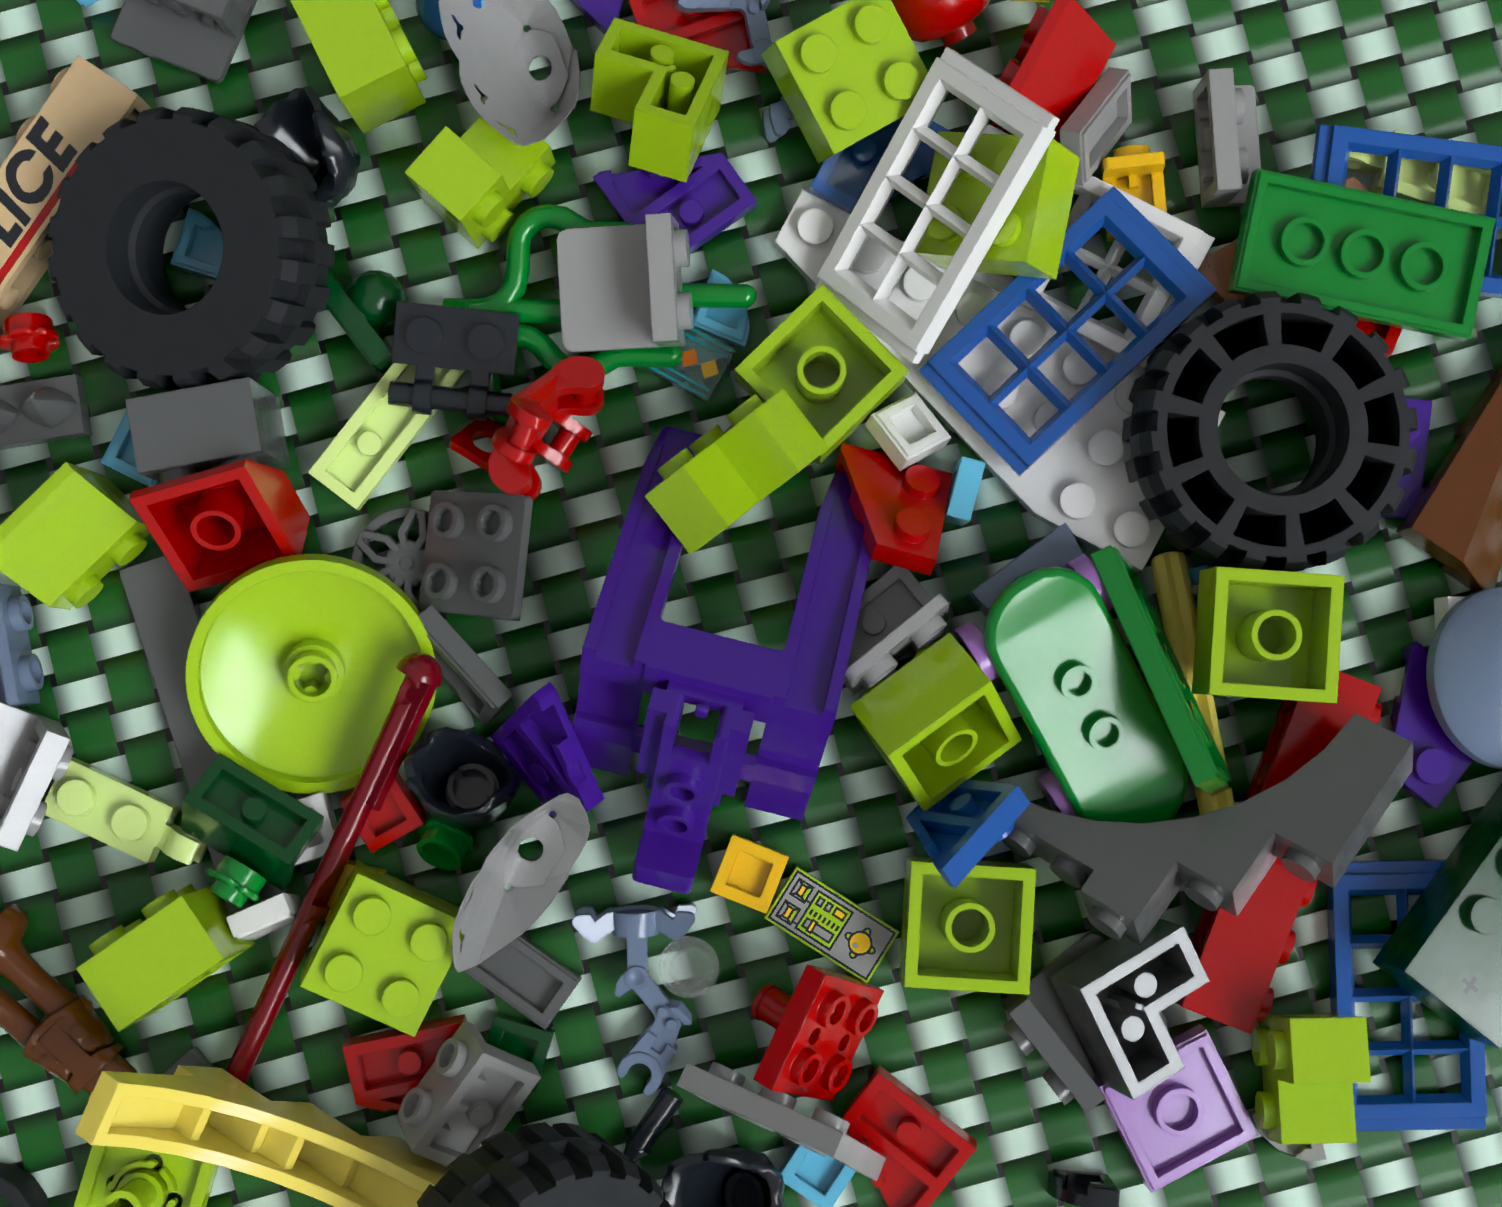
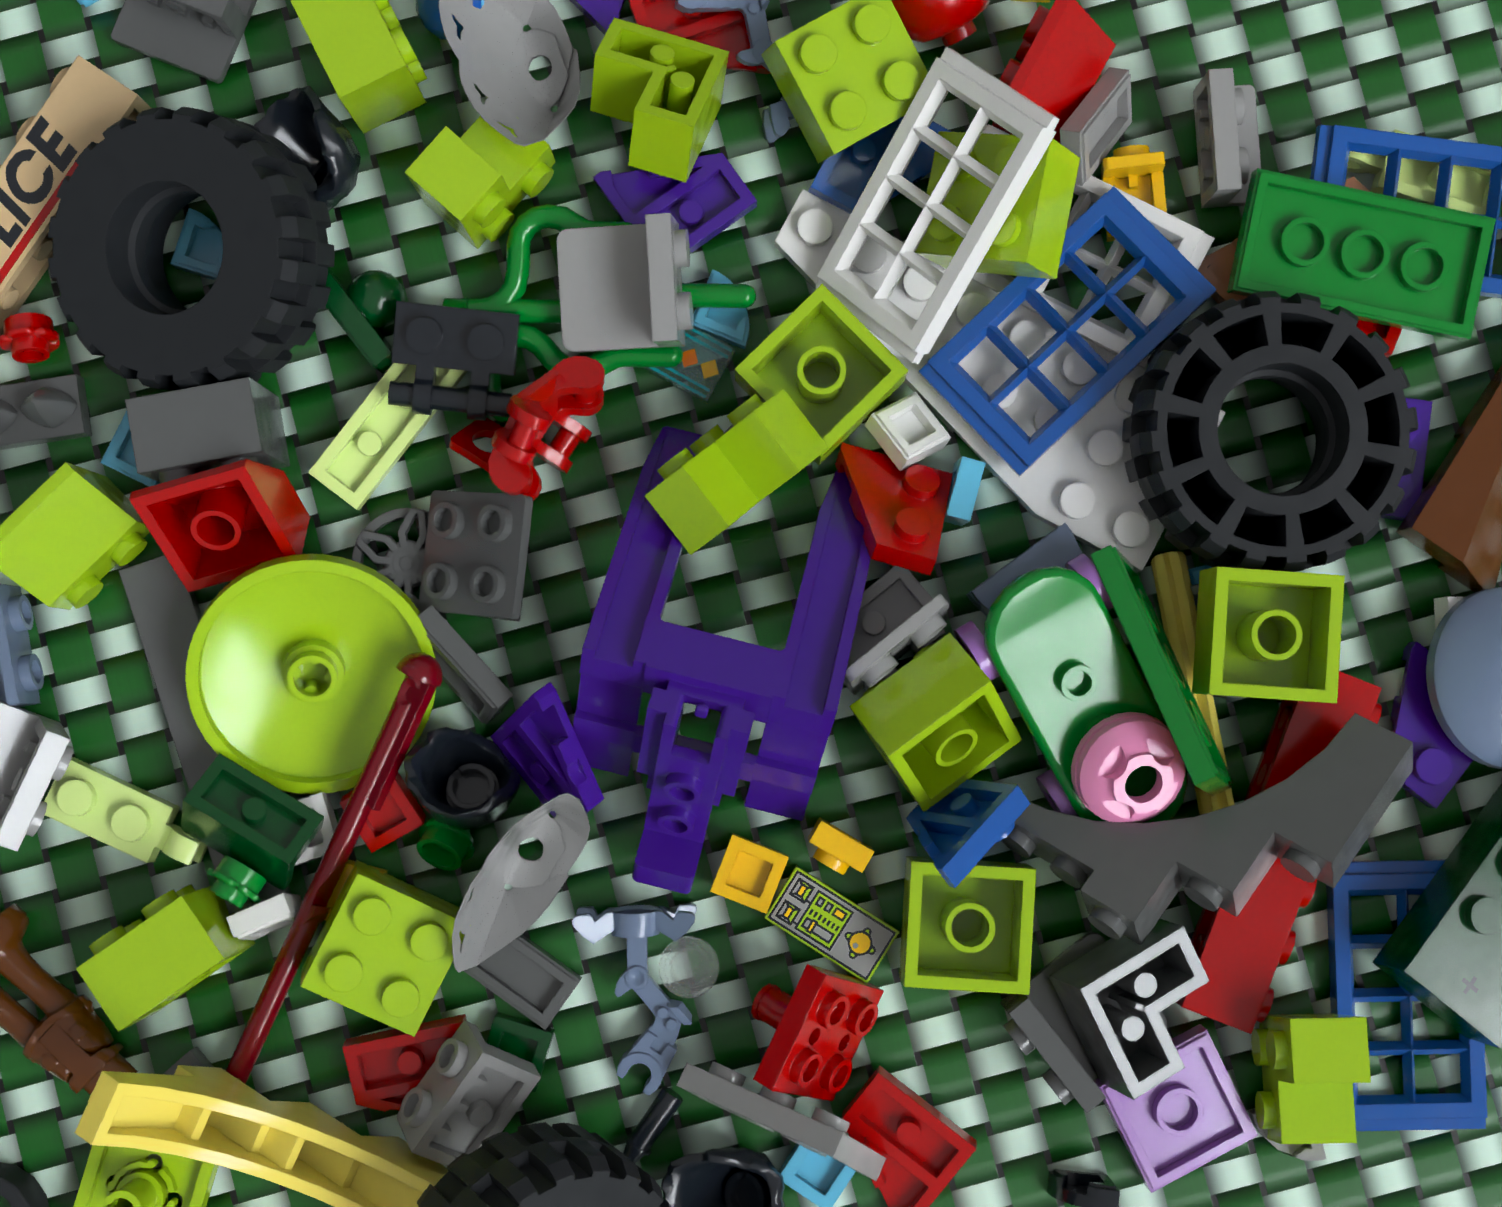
none -> yellow plate [808,817,874,875]
none -> bright pink piece [1071,712,1186,823]

